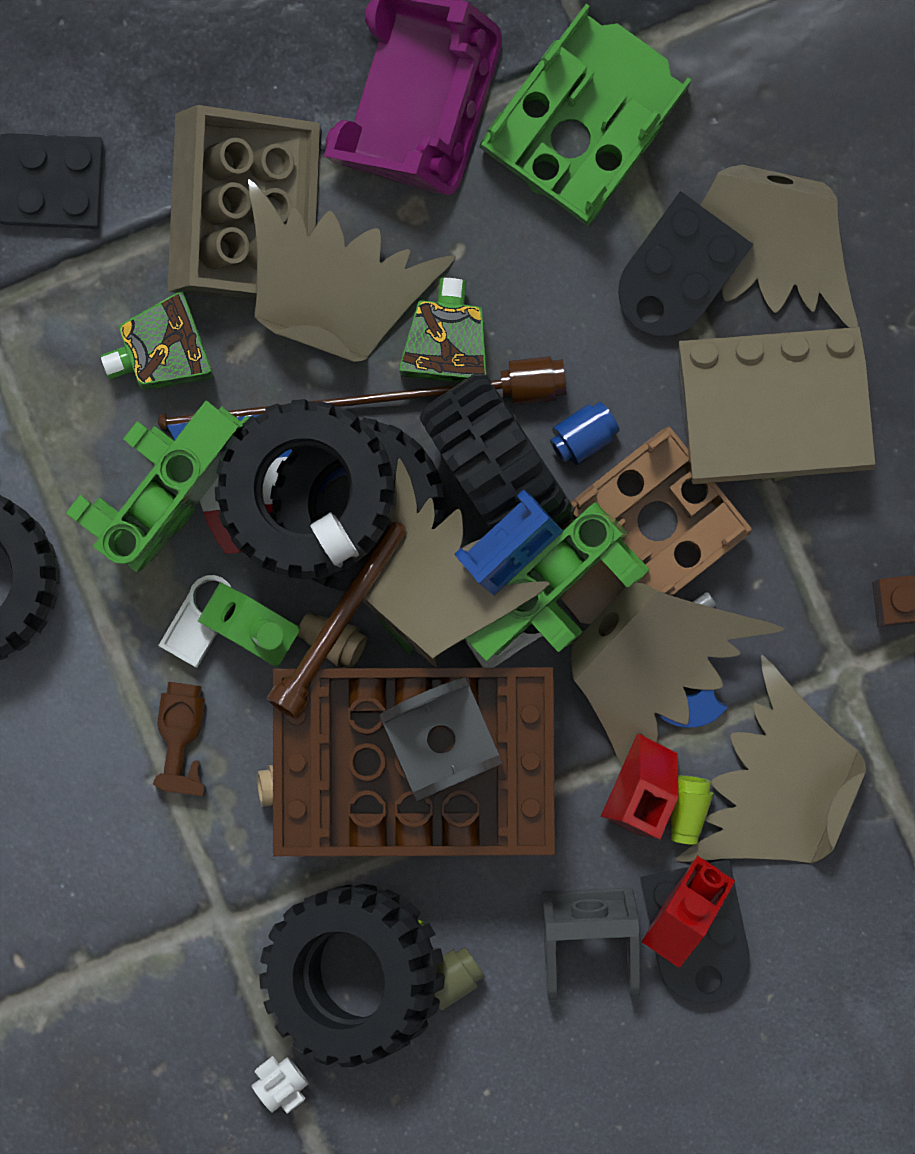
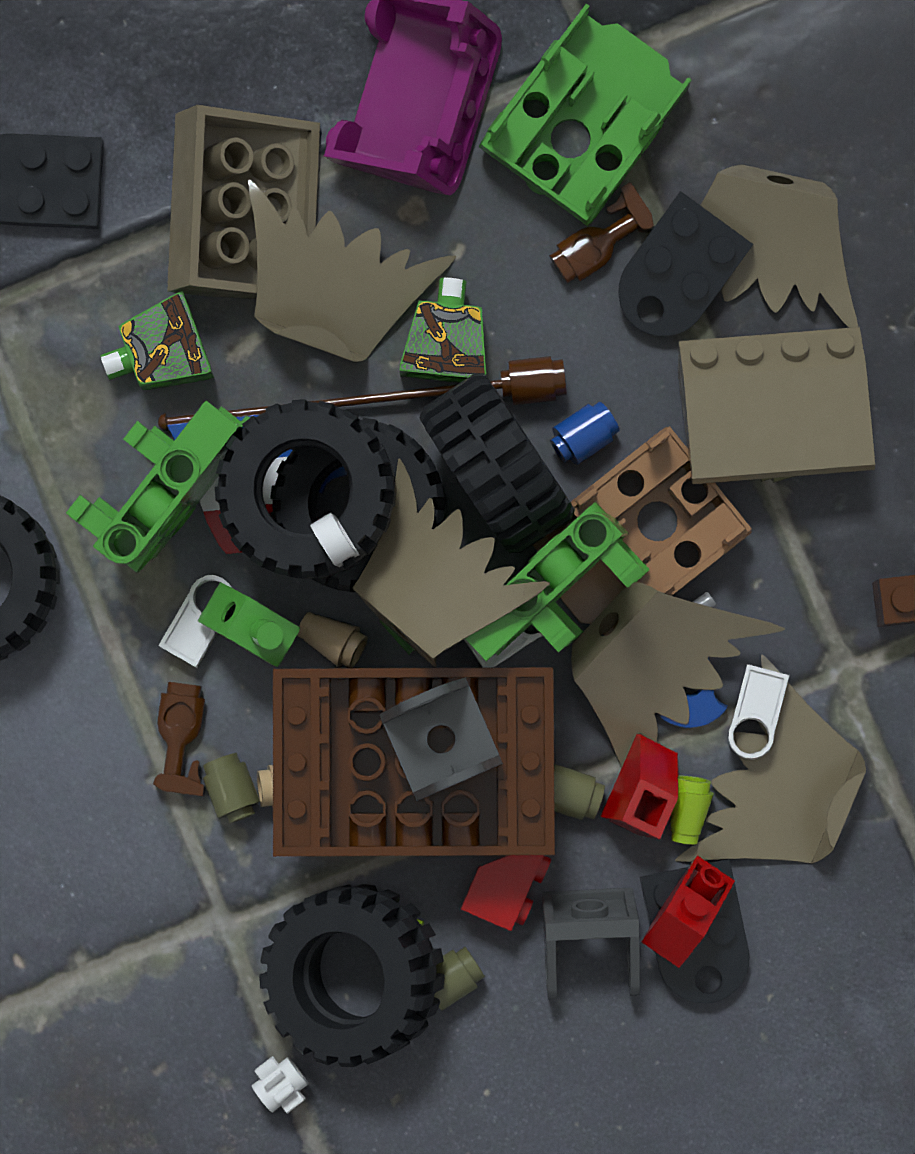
reddish brown piece [266,522,406,719] -> none
blue hinge [454,489,563,595] -> none
none -> olive brick [203,753,260,824]
none -> red slope [461,855,552,931]
none -> reddish brown piece [549,182,654,284]
none -> olive brick [554,764,605,820]
none -> white piece [728,664,789,760]

